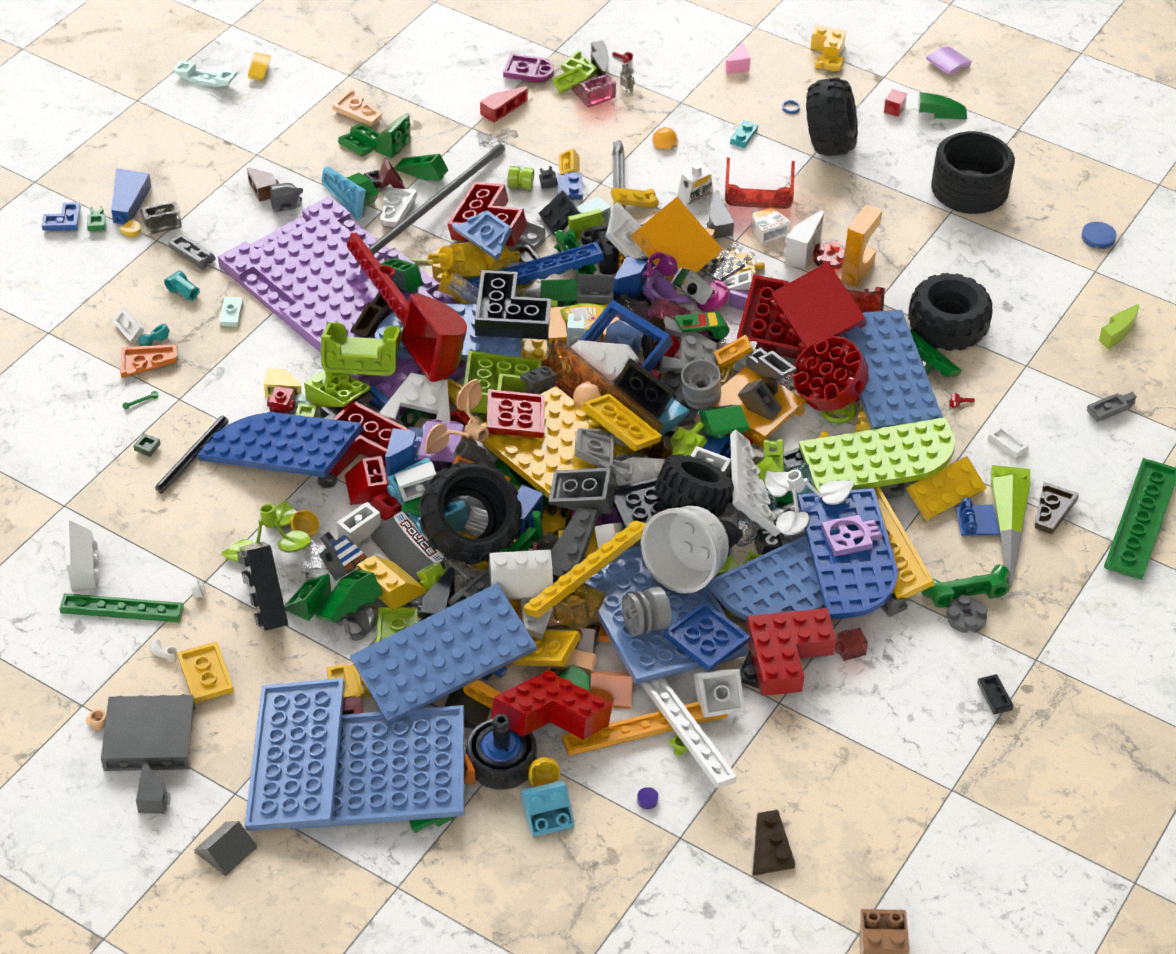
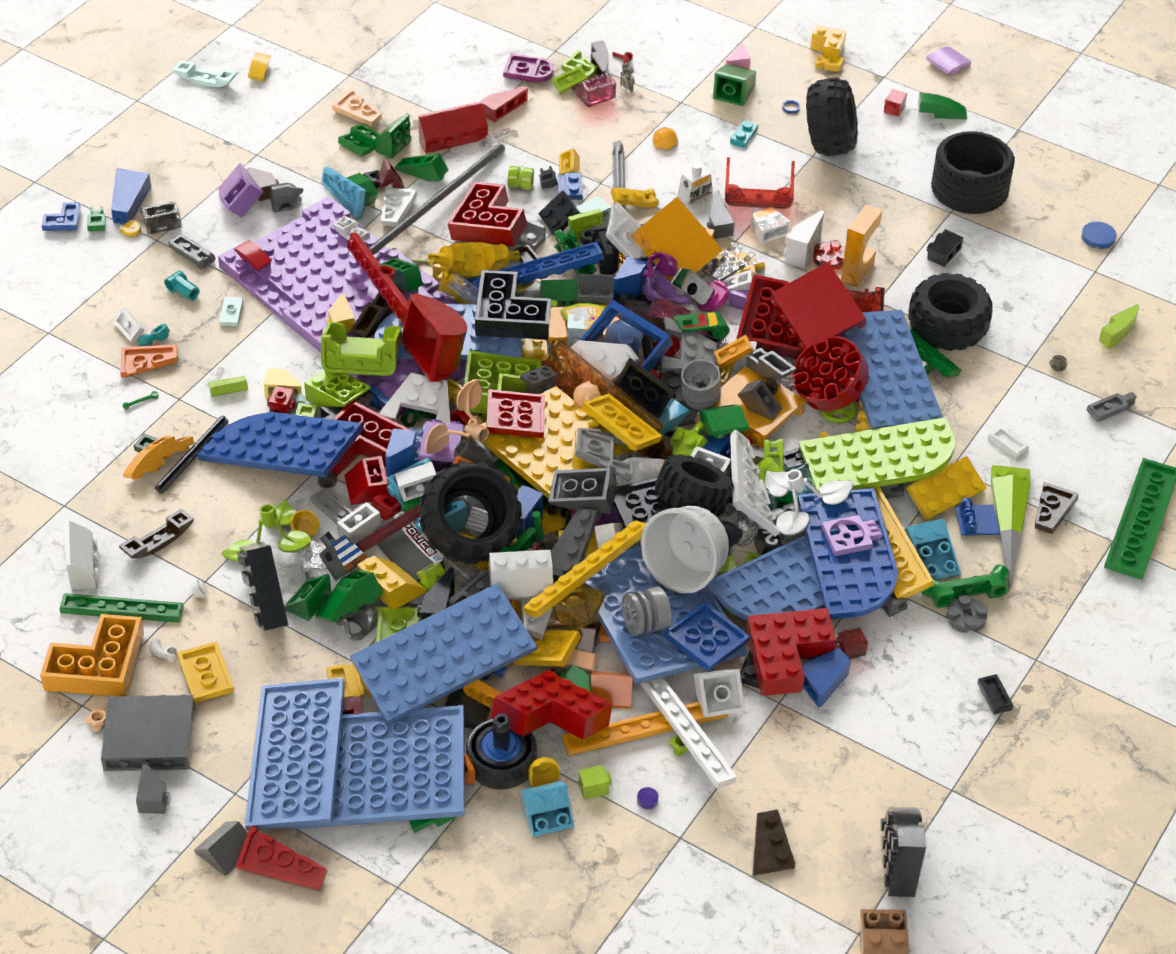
medium blue wing [452,210,512,260] -> none
red hand [949,393,975,408] -> none
none -> light orange brick [40,614,144,696]
none -> slope [119,508,194,559]
none -> light orange slope [123,436,195,480]
none -> lime slope [208,375,248,397]
none -> medium lavender slope [218,163,263,217]
none -> red slope [234,240,272,272]
none -> red wing [236,826,328,892]
none -> light grey tile [310,488,352,525]
none -> slope [326,294,355,333]
none -> white slope [333,216,370,242]
none -> dark red axle [355,504,420,553]
none -> red slope [418,101,488,153]
none -> lime brick [578,765,612,800]
none -> green slope [713,64,757,107]
none -> blue slope [801,648,851,708]
none -> black brick [880,807,926,897]
none -> medium azure slope [904,518,961,580]
none -> black brick [926,229,964,267]
none -> clear smoke plate [1049,355,1068,372]

